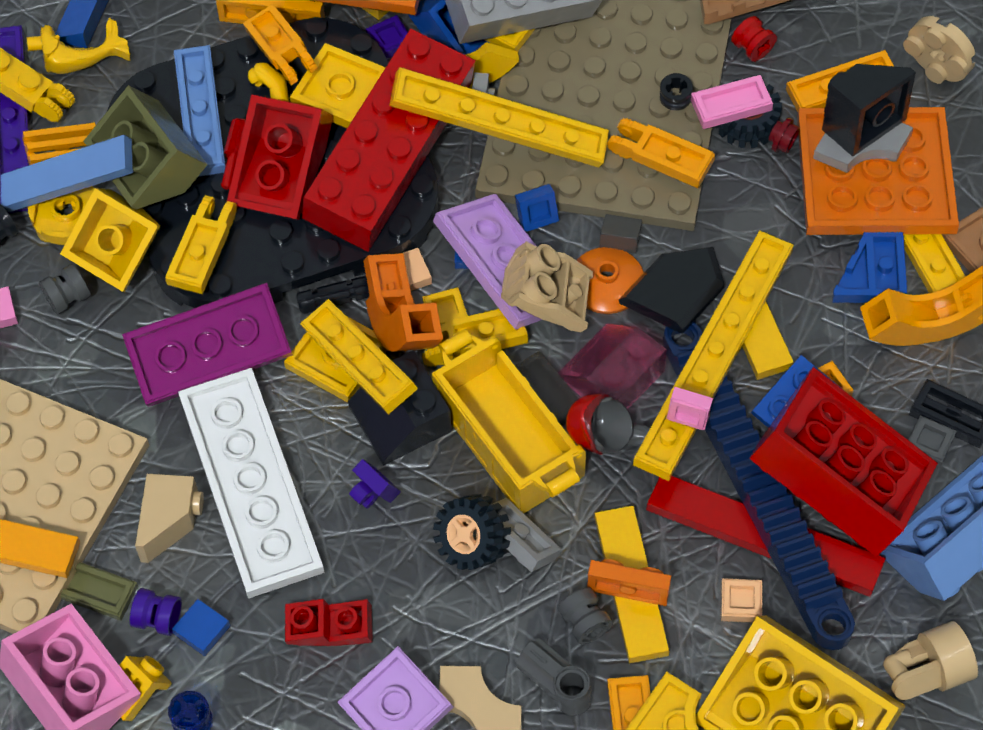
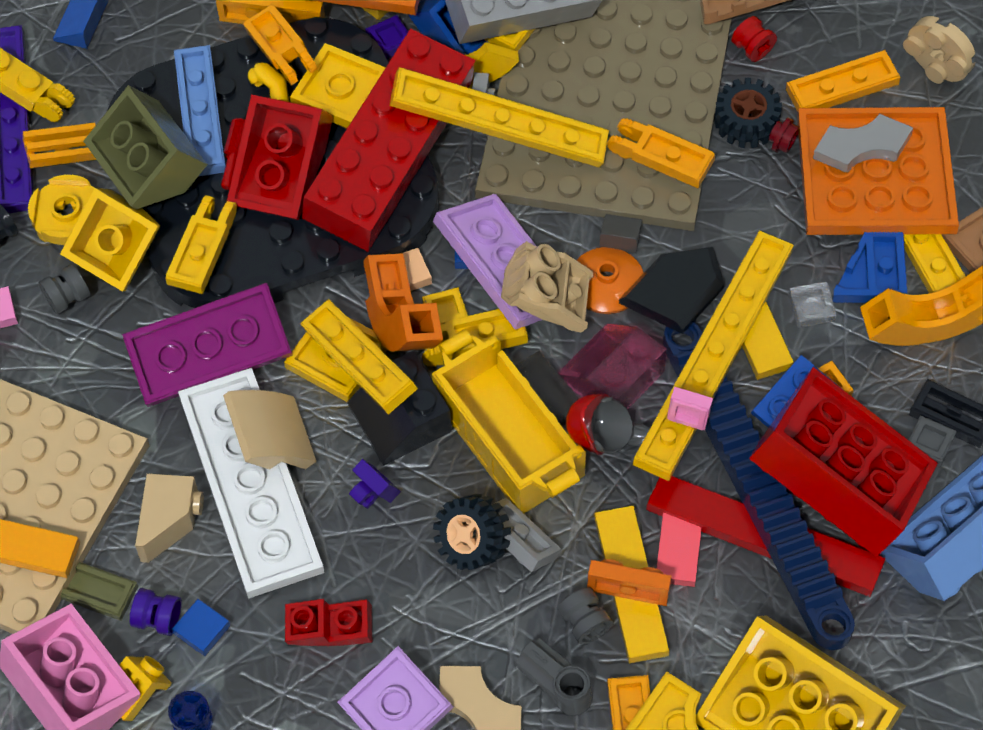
medium blue tile [1,135,133,212] -> none
yellow animal [26,18,130,74] -> none
black axle [296,276,370,314] -> none
blue plate [515,184,559,232] -> none
black bush [659,73,693,110] -> none
bright pink tile [691,75,773,129] -> none
light nougat tile [721,578,762,623] -> none
black slope [822,64,916,157] -> none
tan piece [883,621,978,700] -> none
none -> tan slope [223,390,317,470]
none -> coral tile [656,512,702,587]
none -> clear plate [789,282,836,328]

